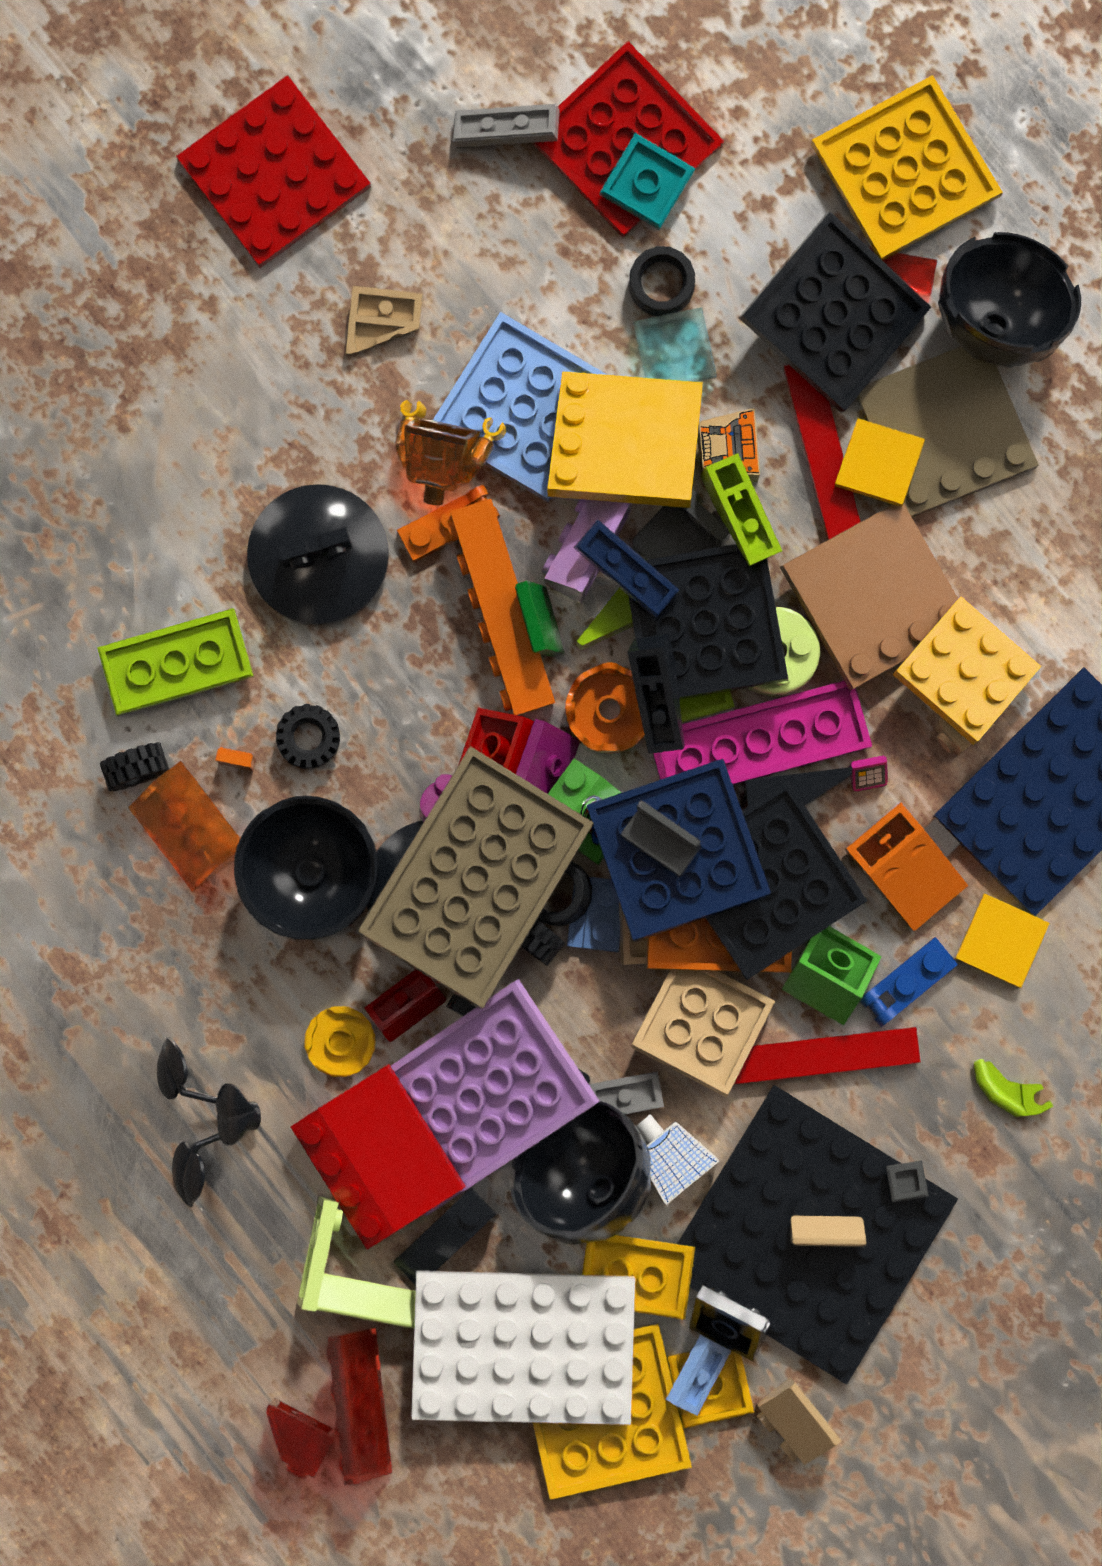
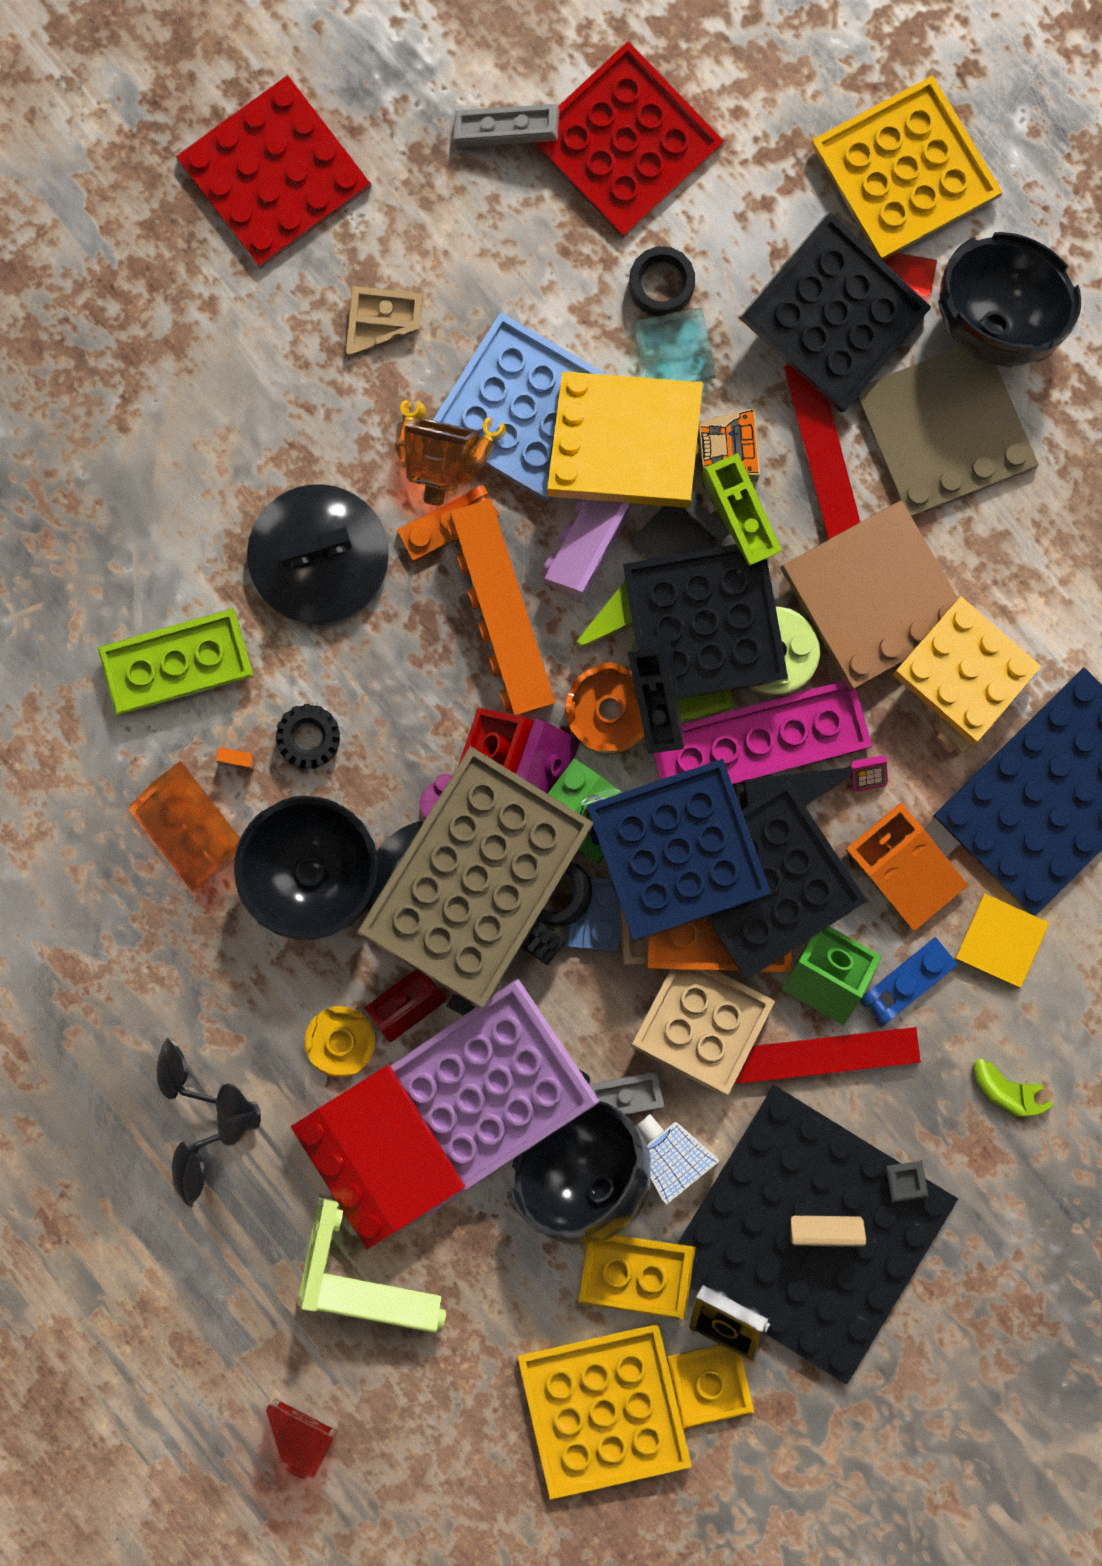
black tyre [99,742,170,791] -> none
clear red plate [327,1327,392,1485] -> none
black slope [393,1187,497,1286] -> none
white plate [412,1271,635,1424] -> none
green tile [515,581,565,657] -> none
dark blue tile [573,520,679,618] -> none
teal tile [599,133,696,230] -> none
dark grey panel [620,800,701,877] -> none
light blue plate [666,1335,731,1415] -> none
tan slope [757,1377,841,1465] -> none
yellow tile [835,418,925,507] -> none

